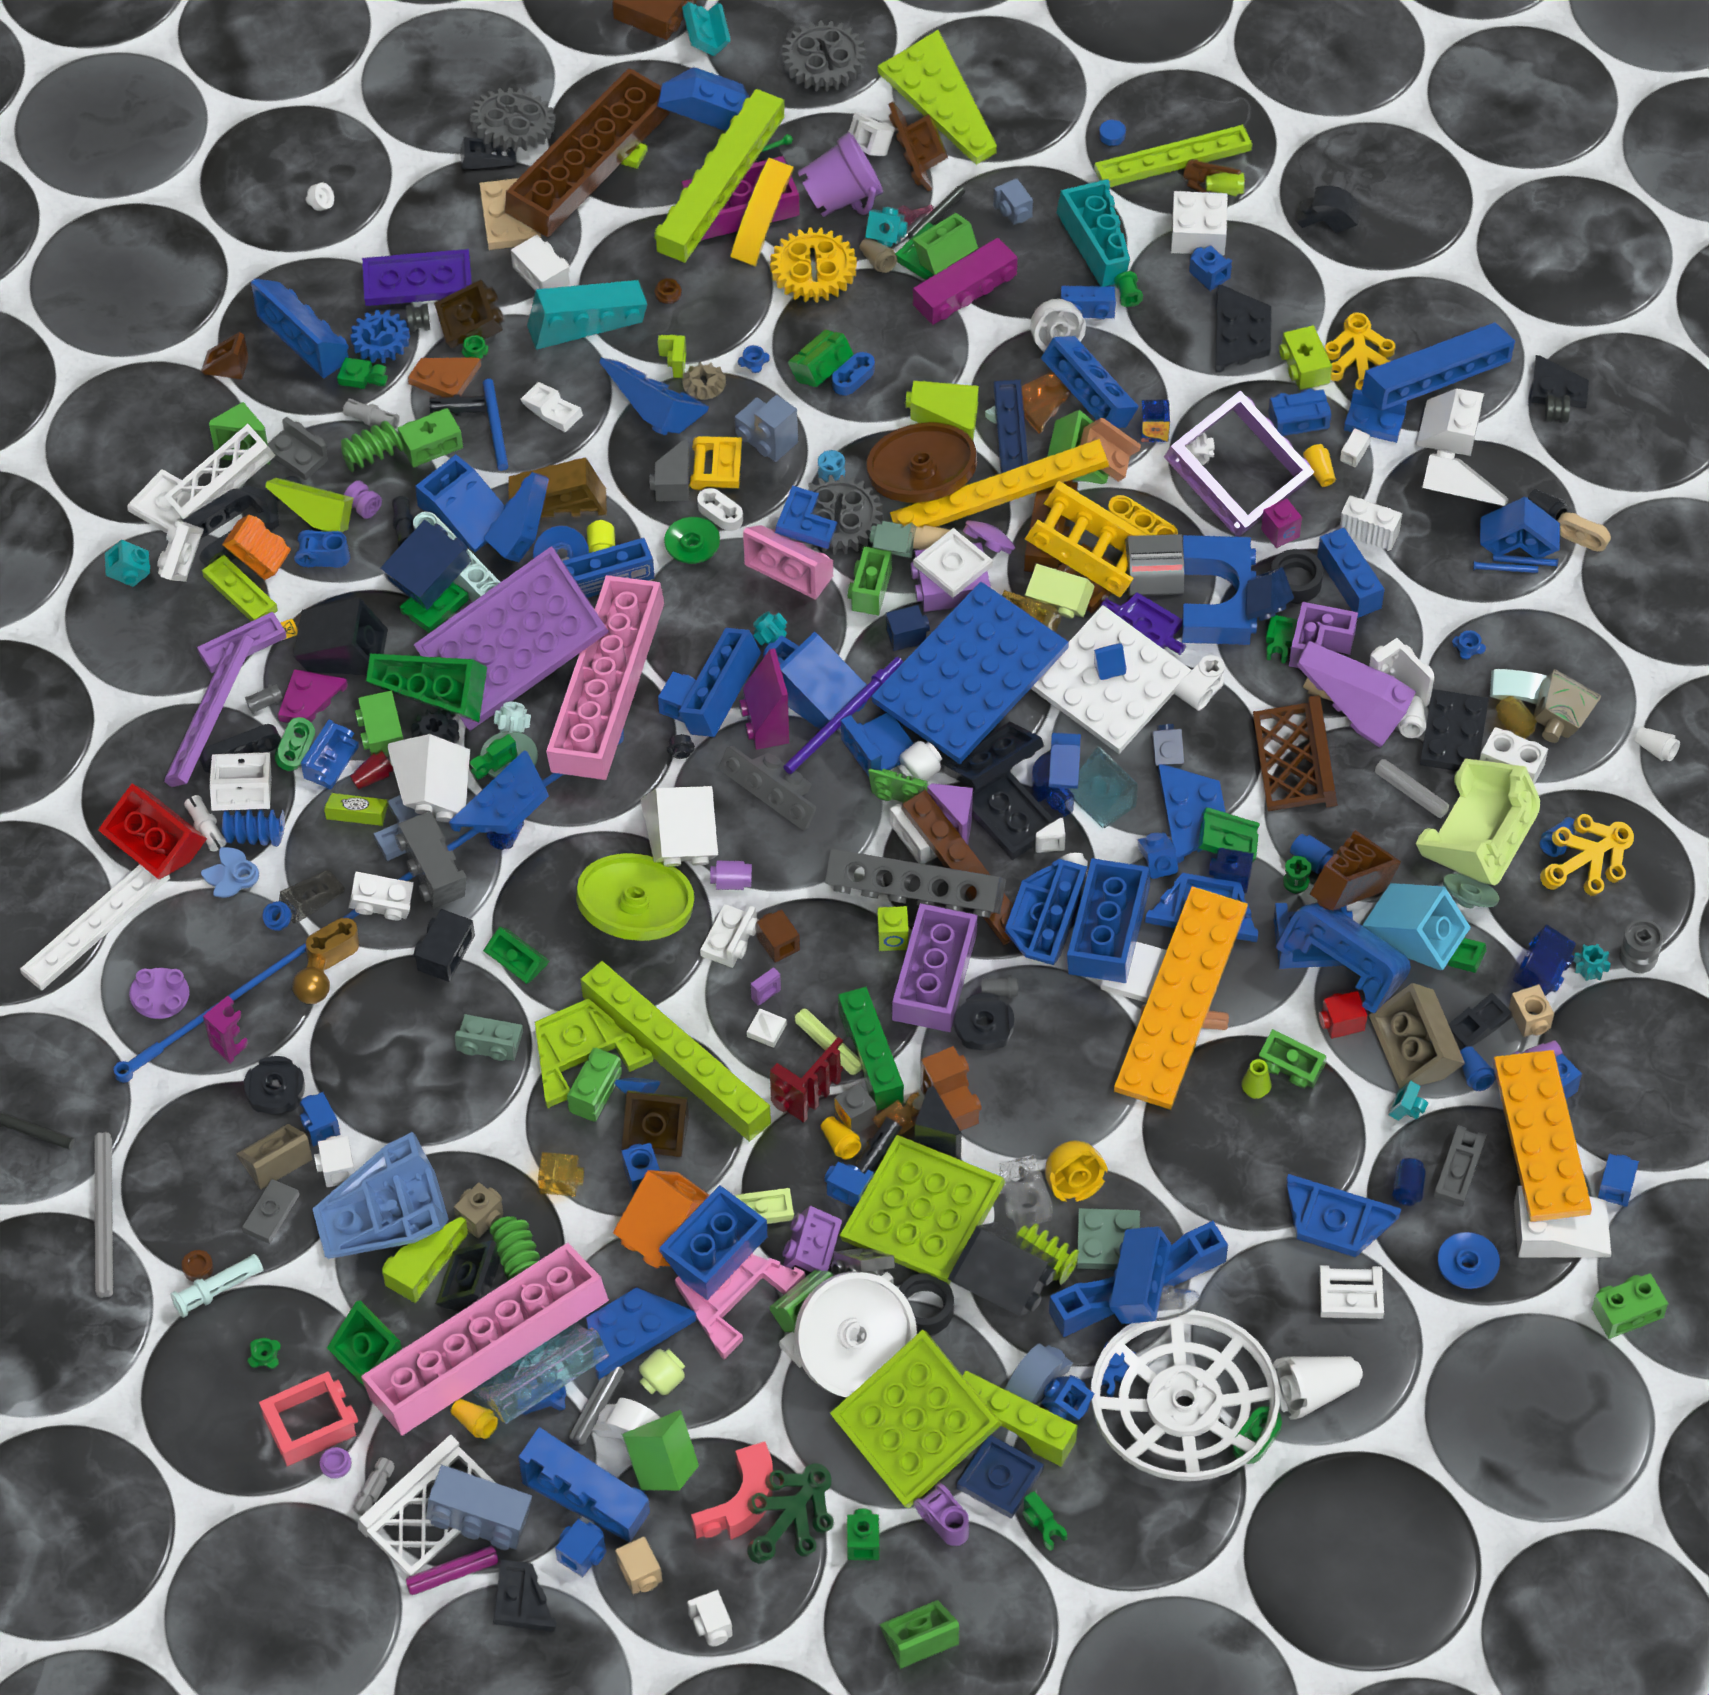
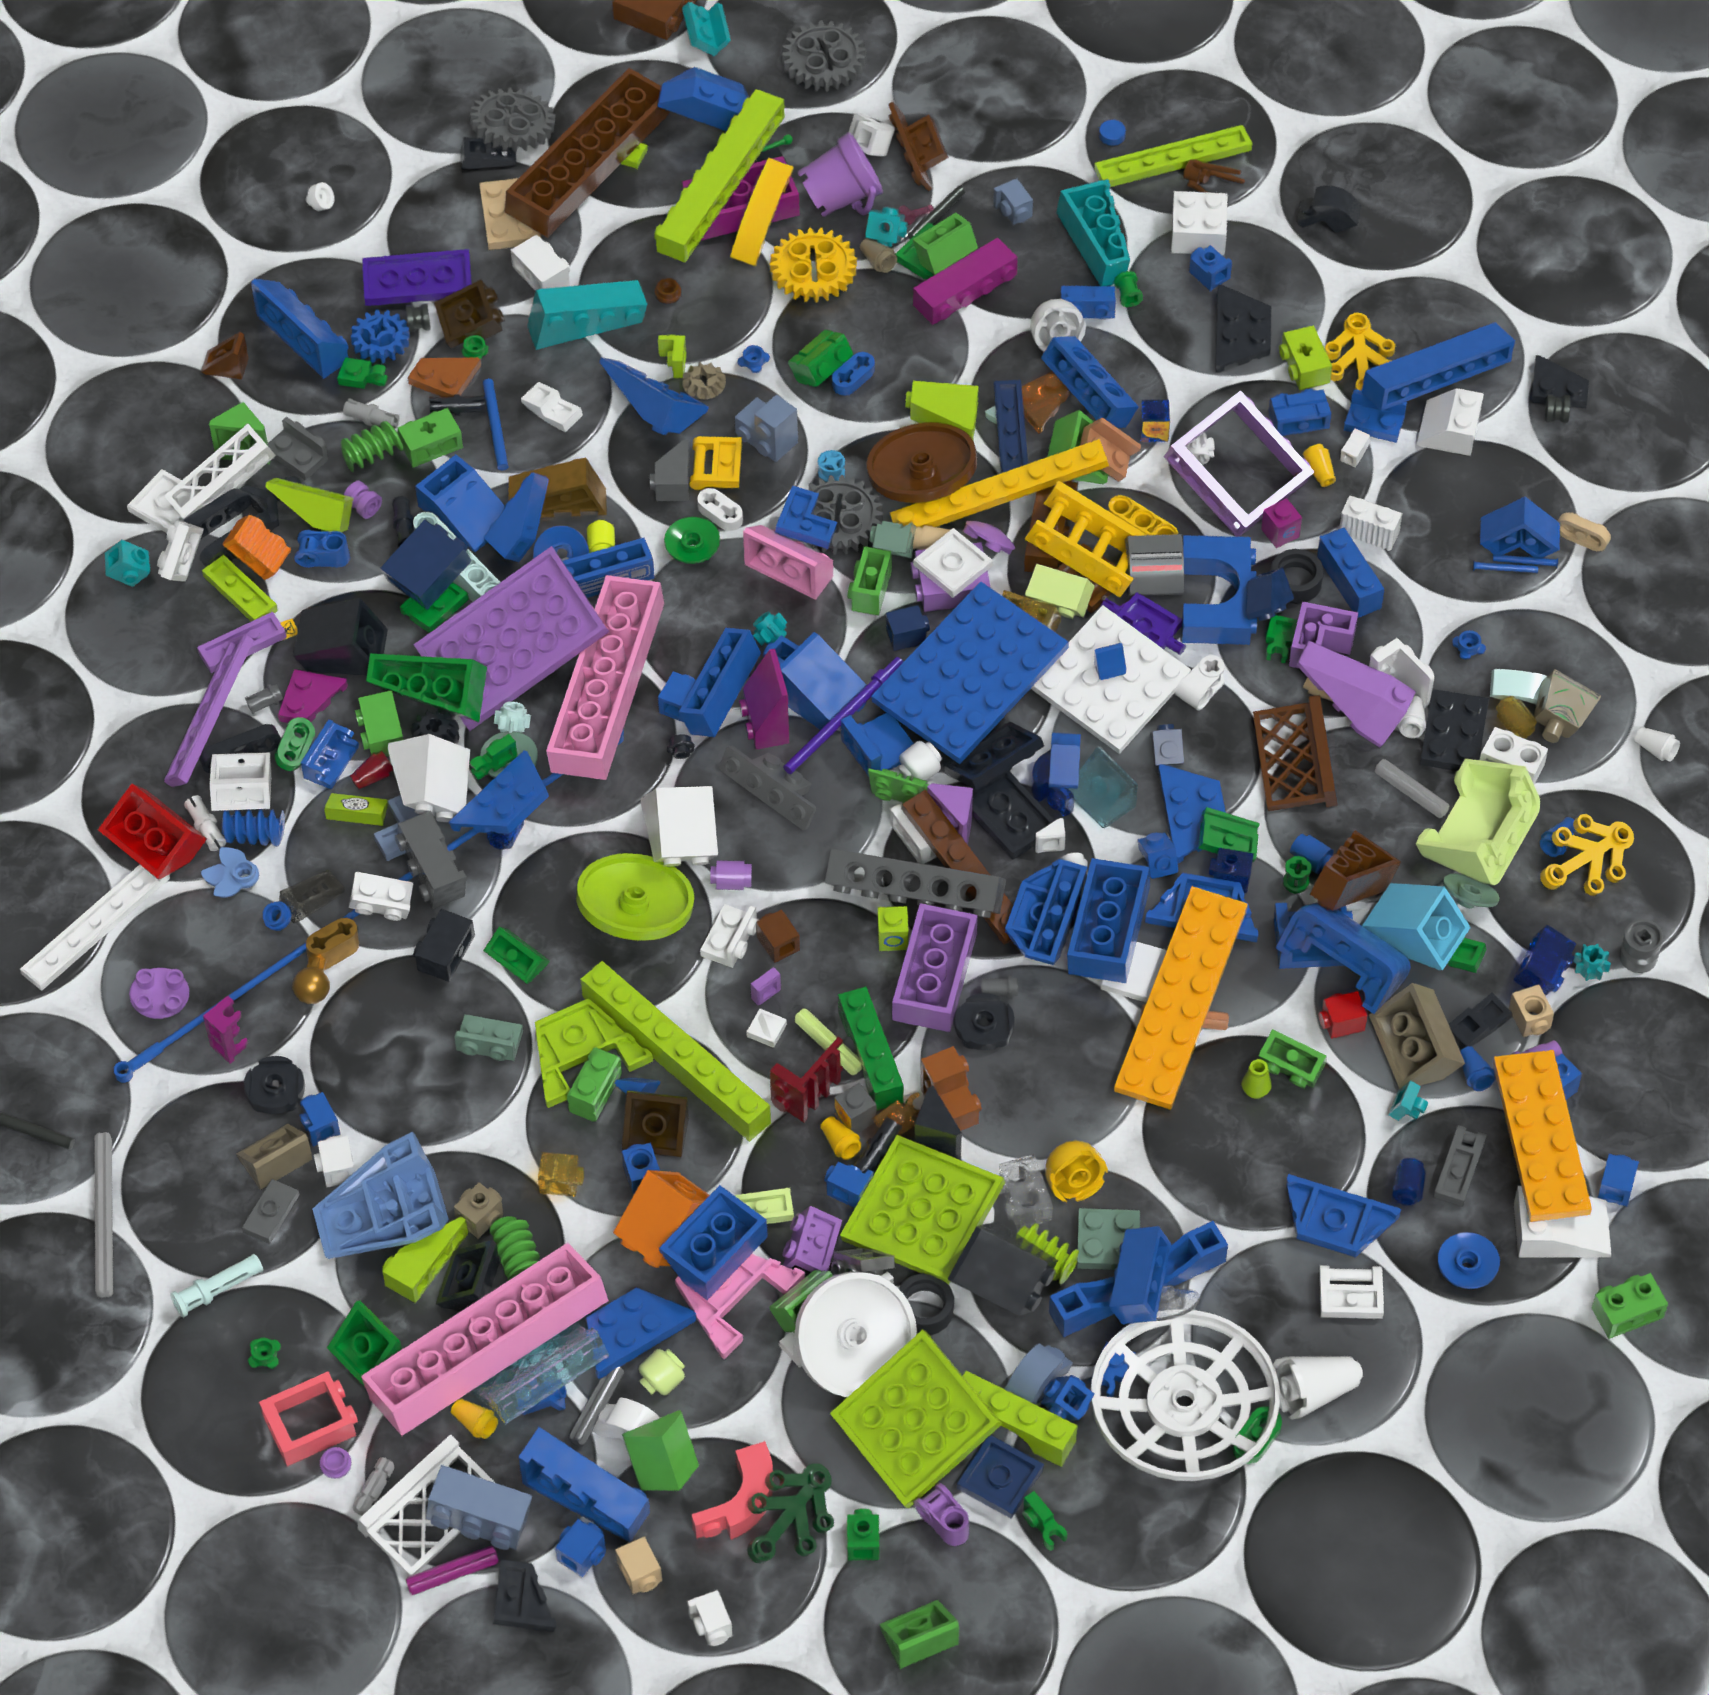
reddish brown tile [182,1250,214,1282] -> none
lime wing [878,30,997,165] -> none
lime cone [1206,173,1244,197] -> none
white slope [1422,449,1508,506] -> none
black cone [1528,489,1569,521] -> none

